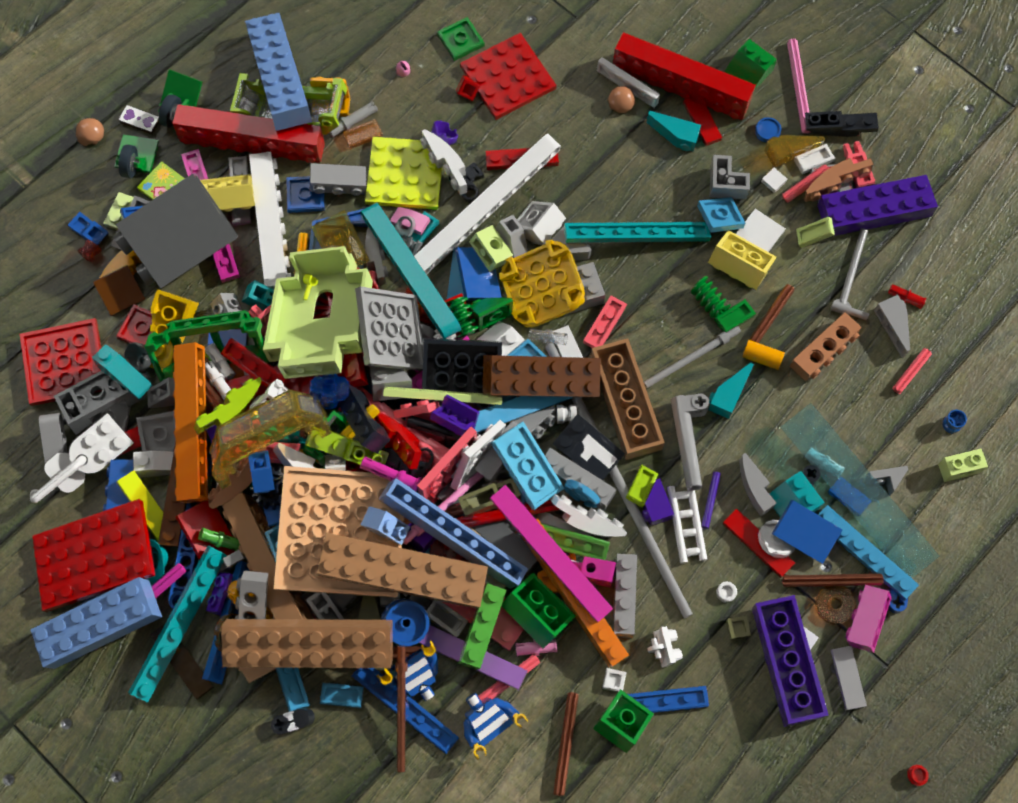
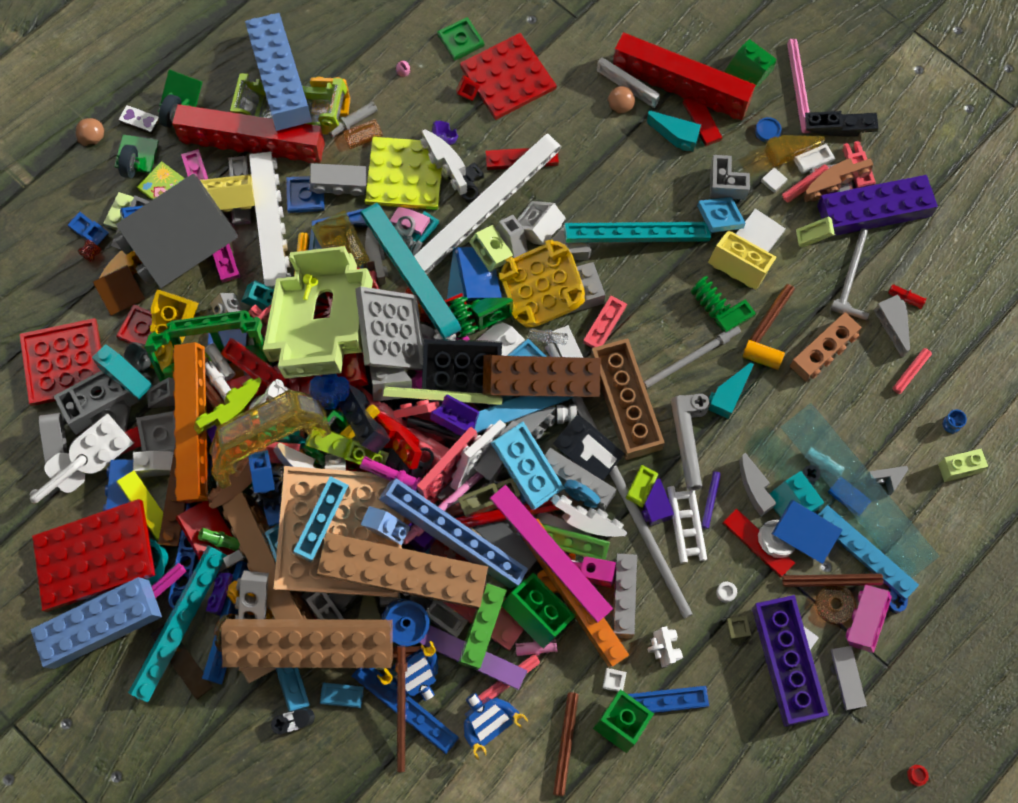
none -> medium azure brick [292,476,349,562]

